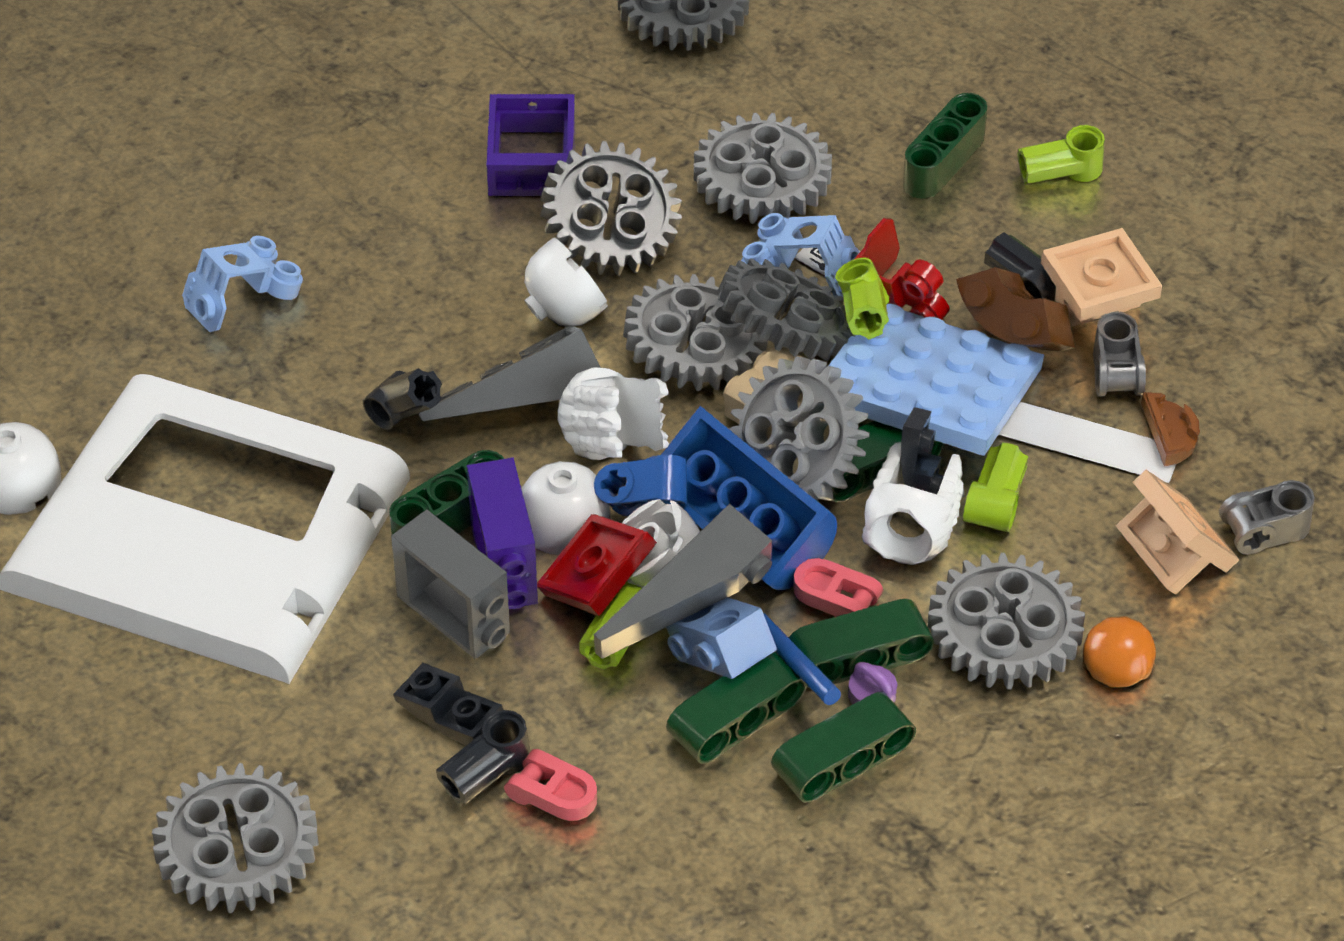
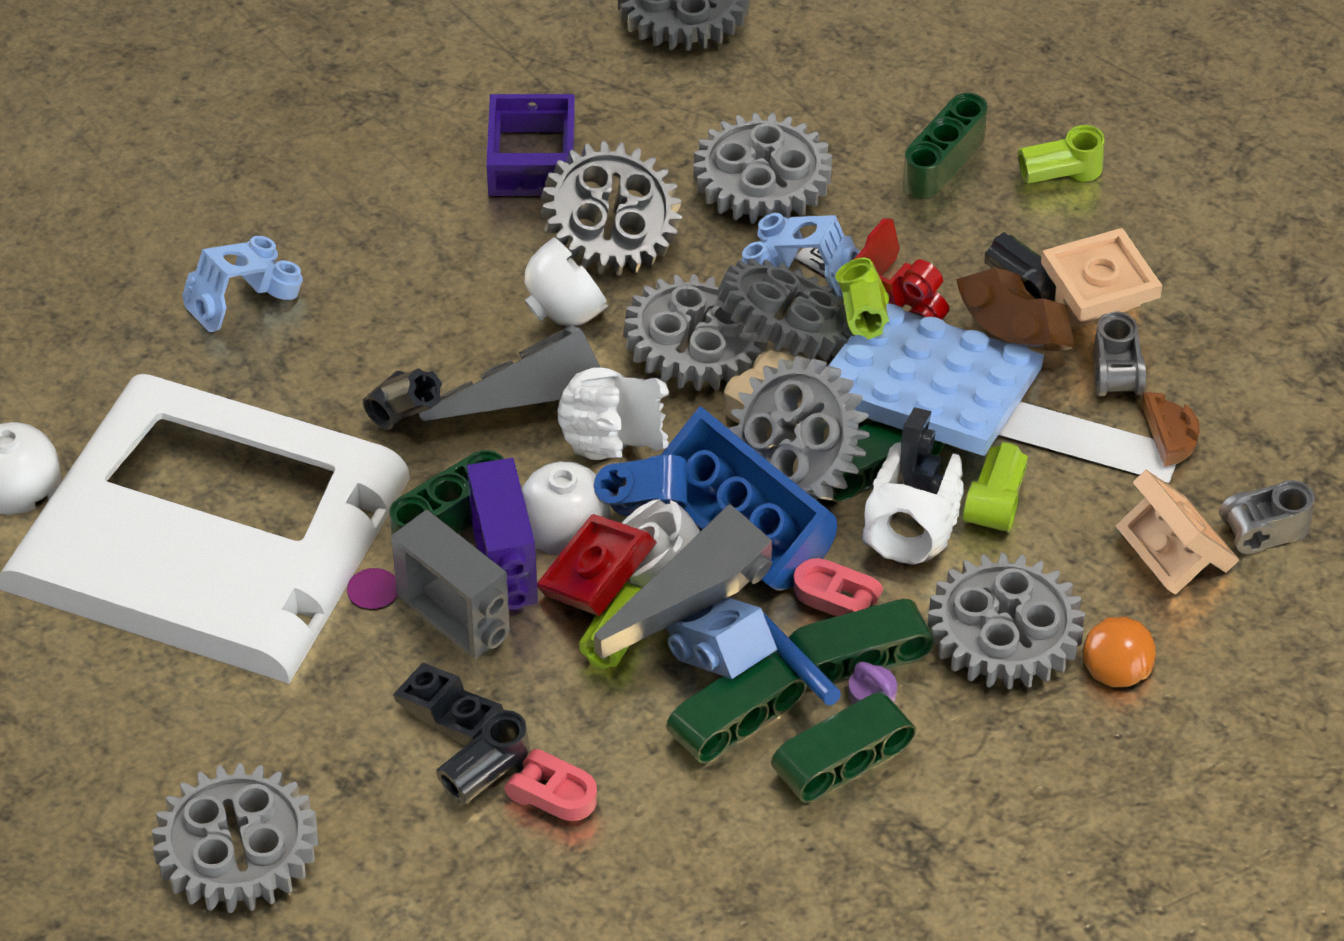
none -> magenta sticker [347,568,397,609]

